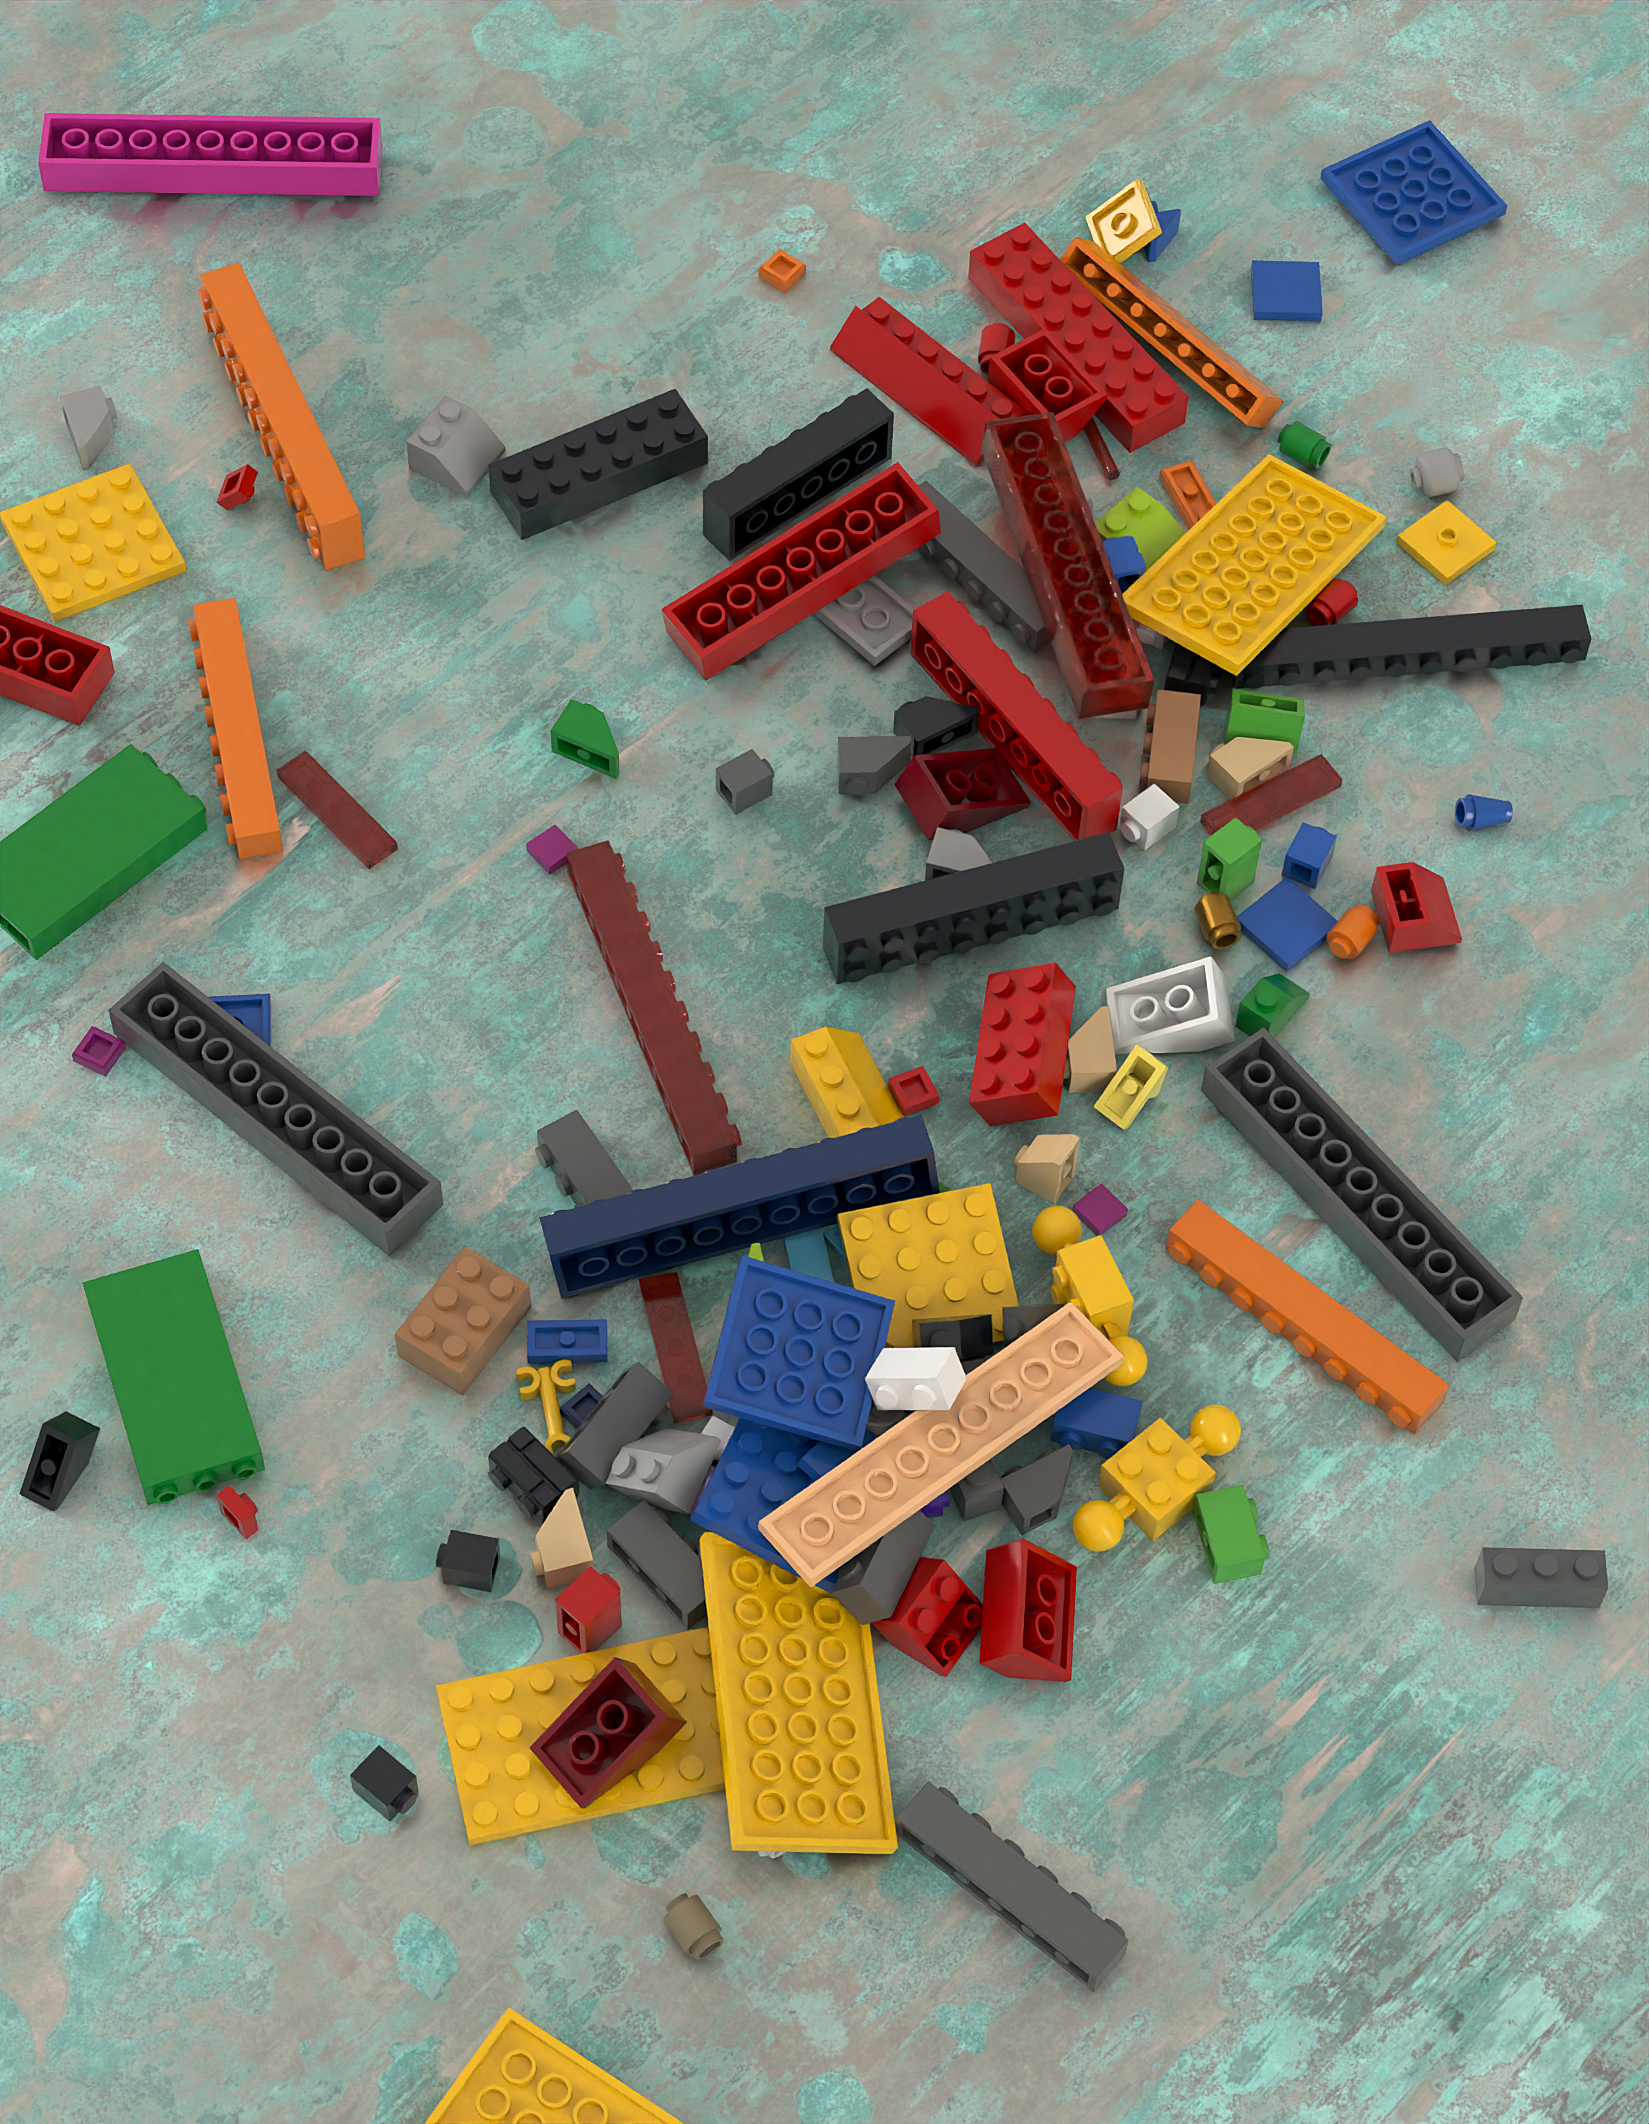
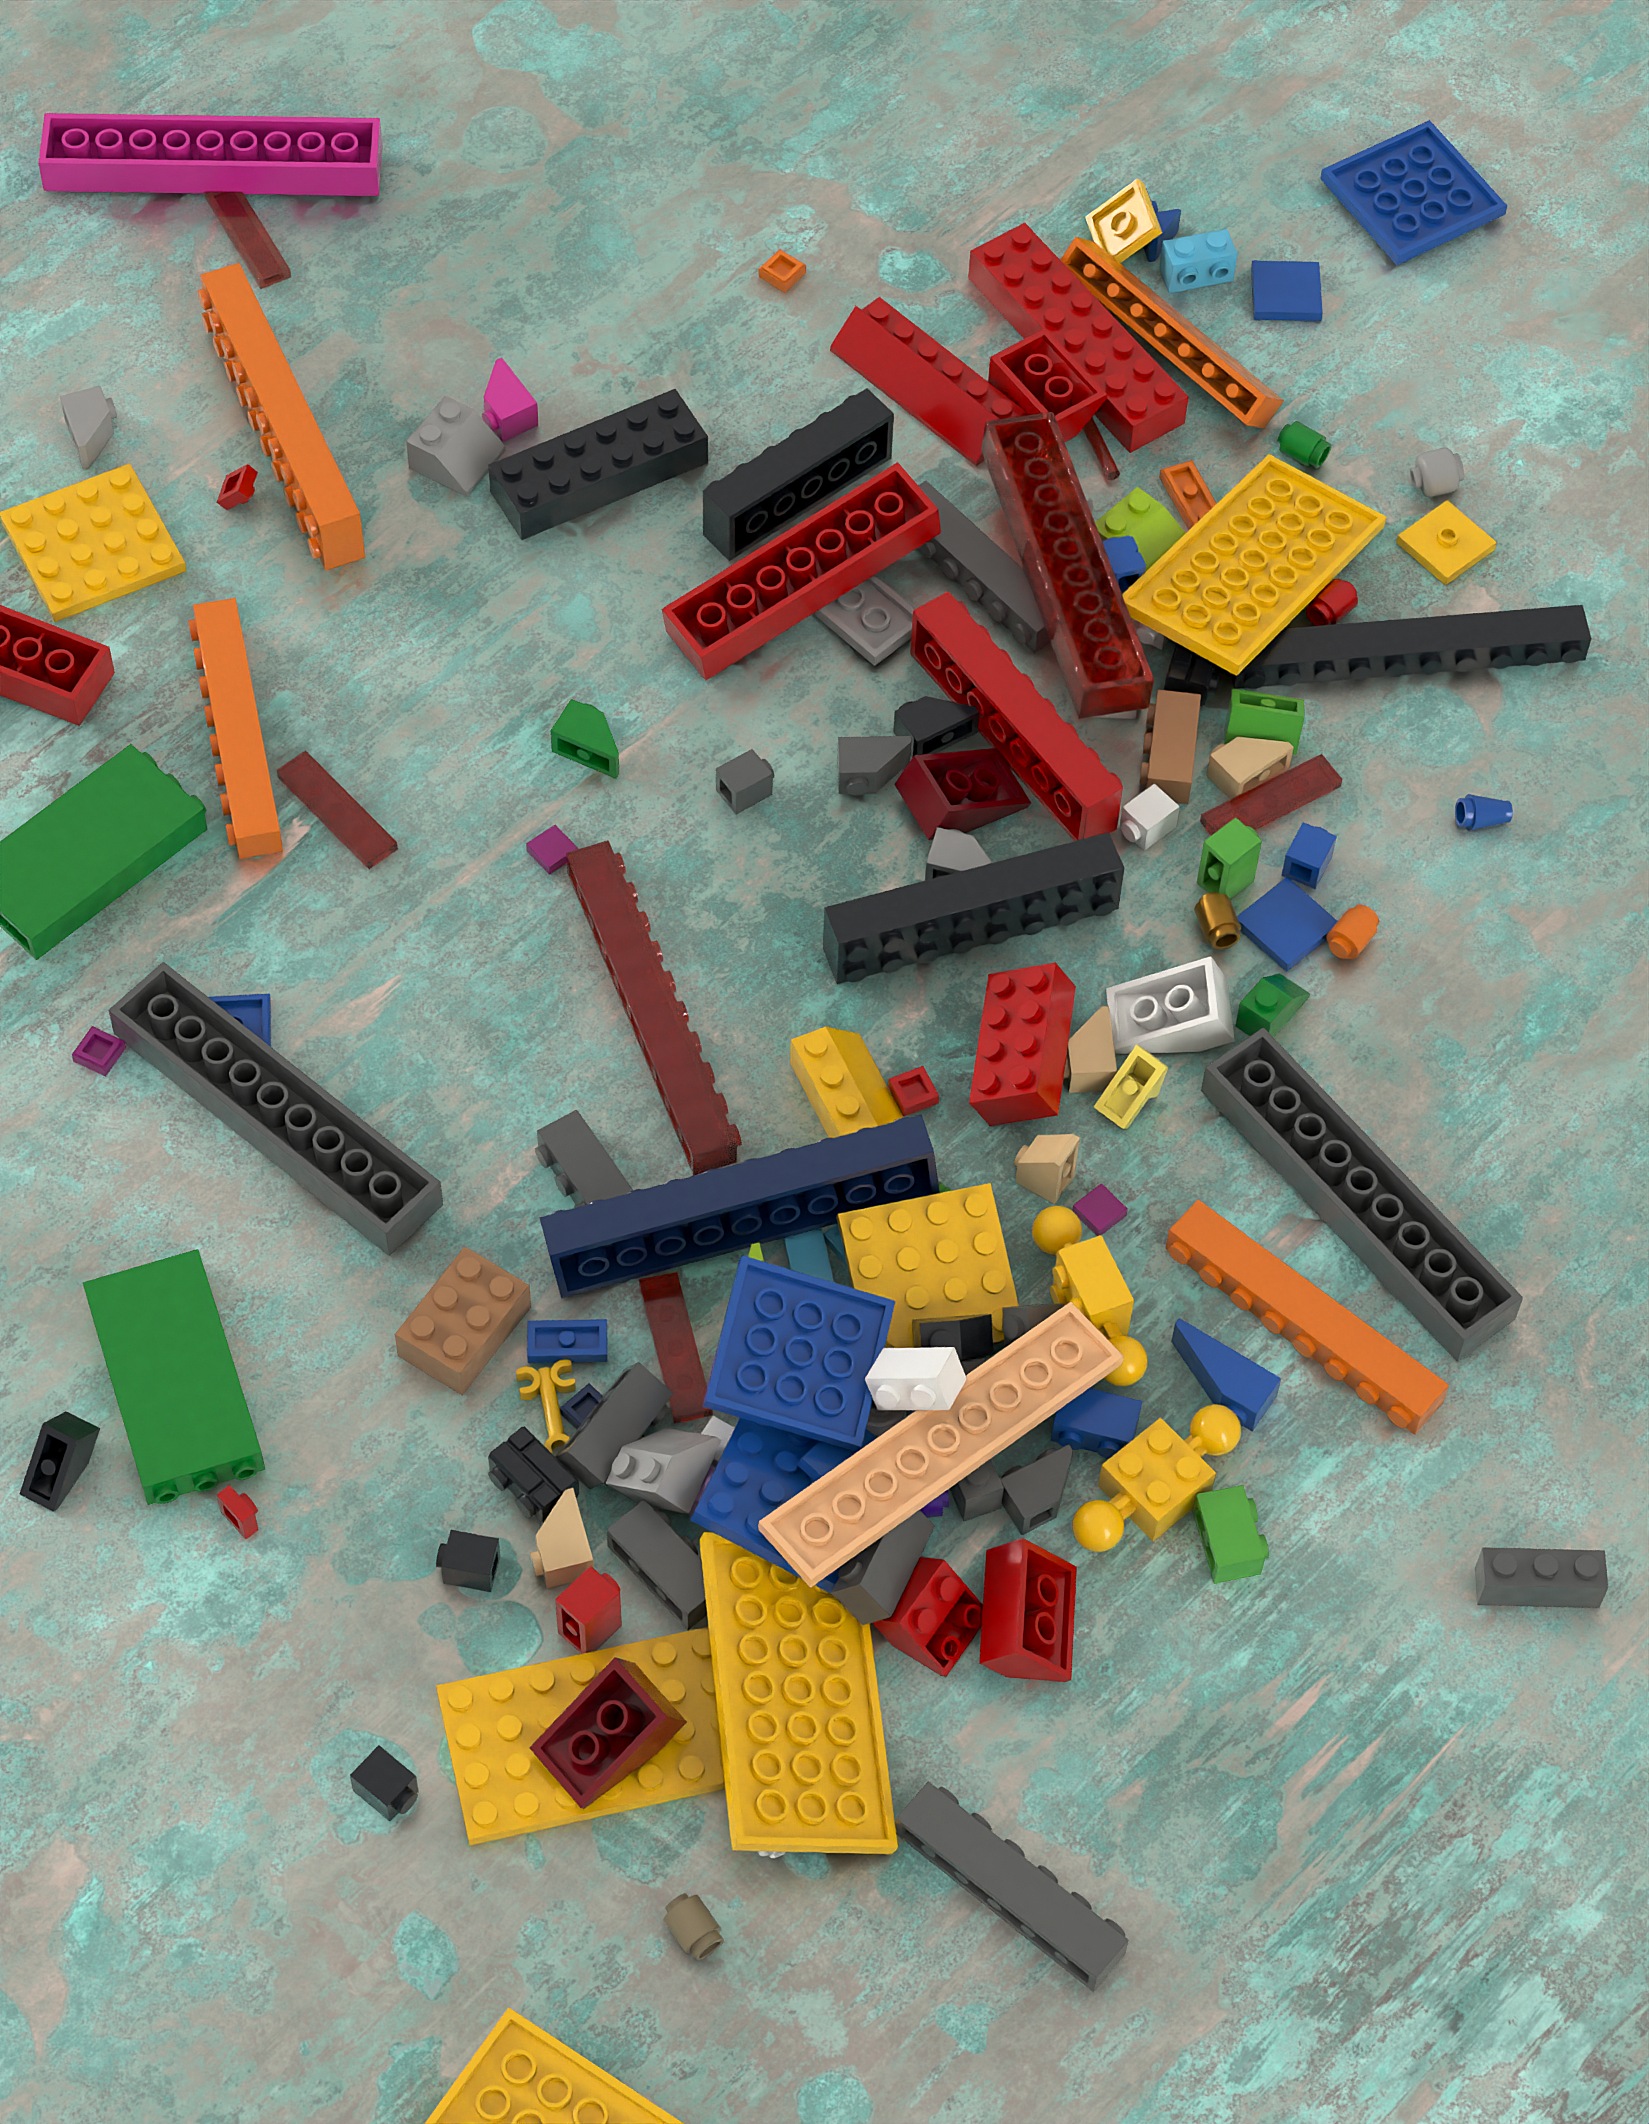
red brick [978,323,1016,375] -> none
red slope [1371,862,1462,953] -> none
none -> clear red tile [204,191,291,289]
none -> dark pink slope [482,358,539,442]
none -> medium azure brick [1159,229,1238,293]
none -> blue slope [1171,1318,1281,1432]

